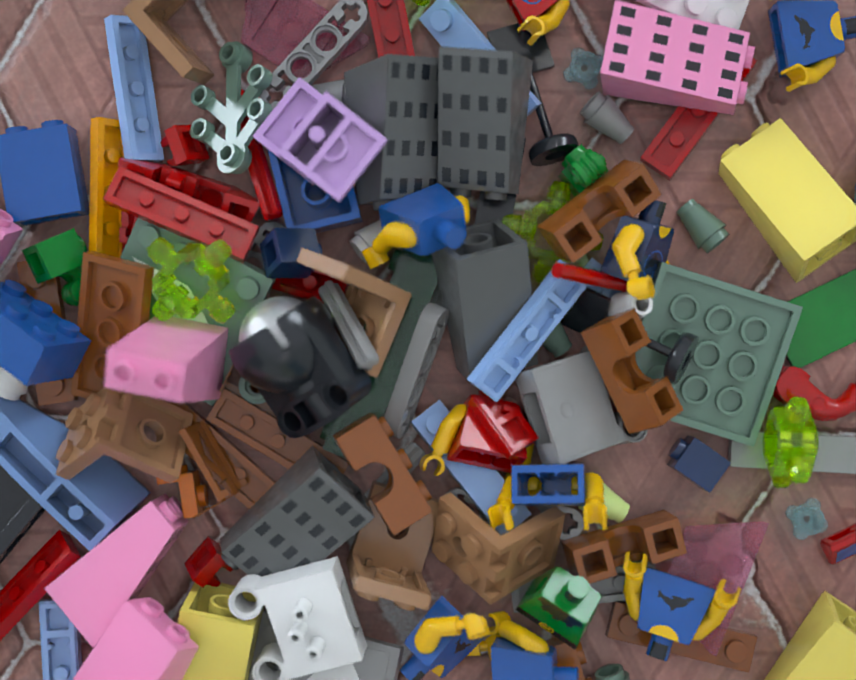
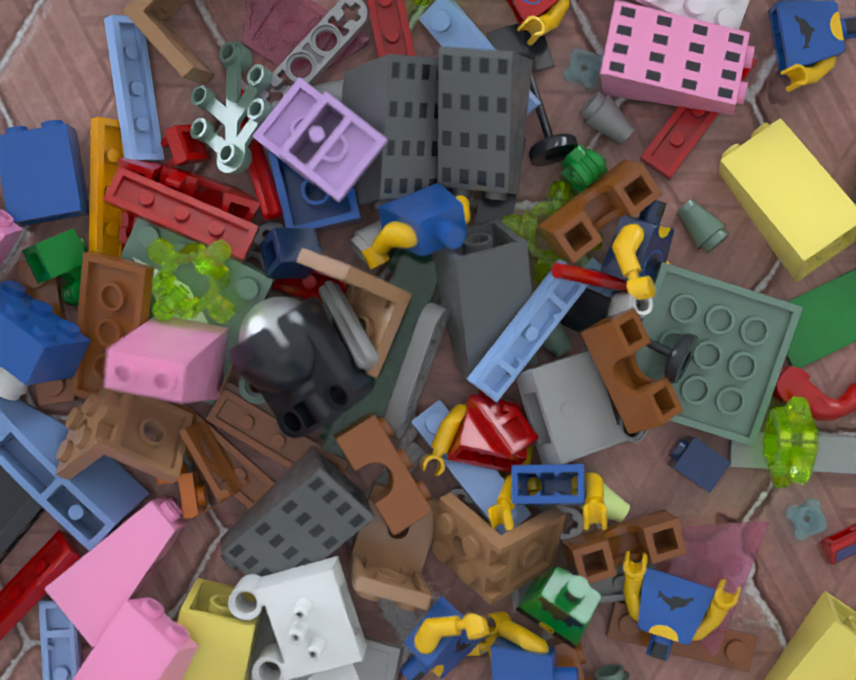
red tile [184,536,233,588] -> none

